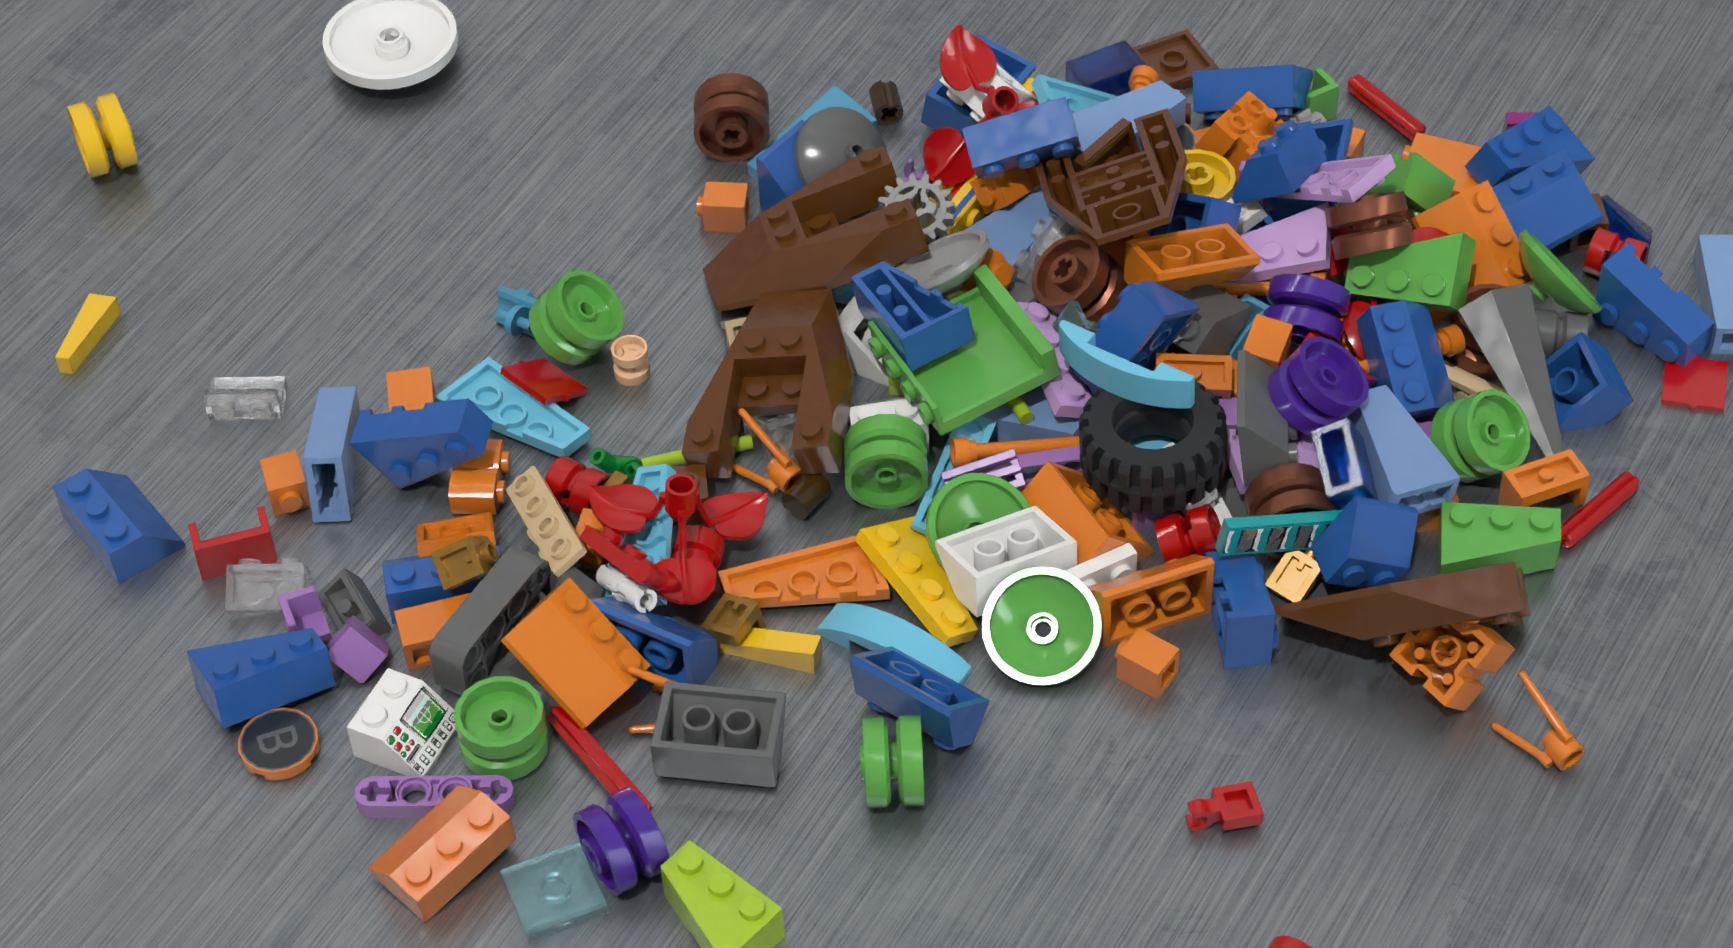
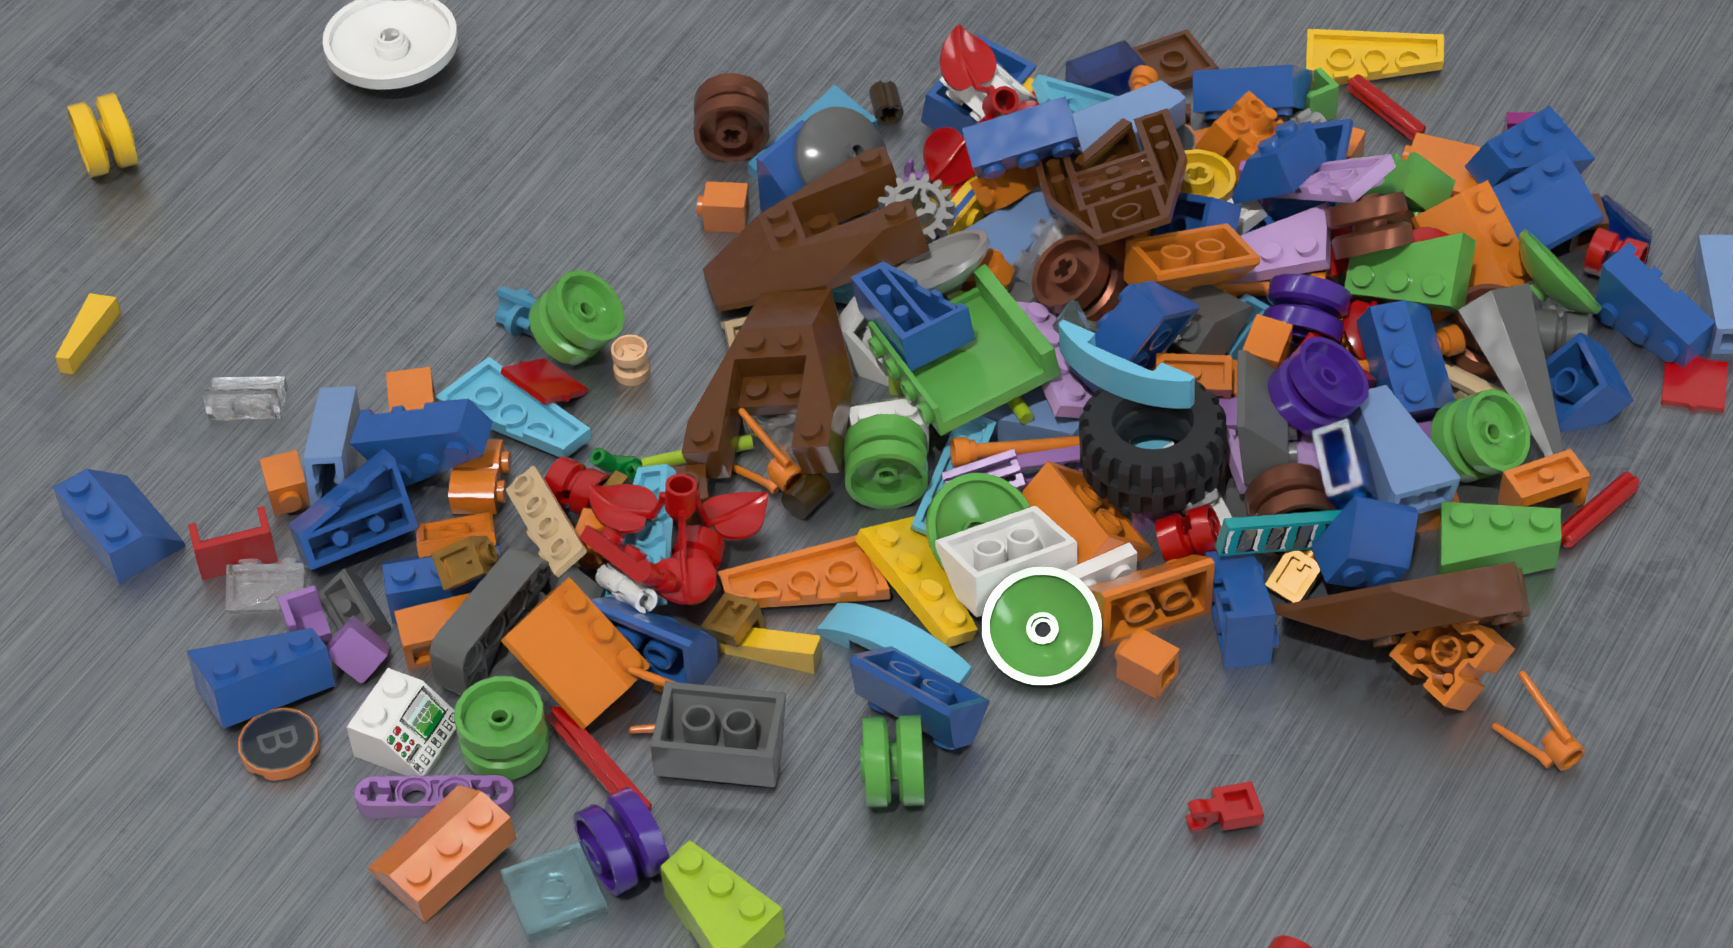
none -> blue wedge [289,448,419,570]
none -> yellow wing [1306,29,1444,90]

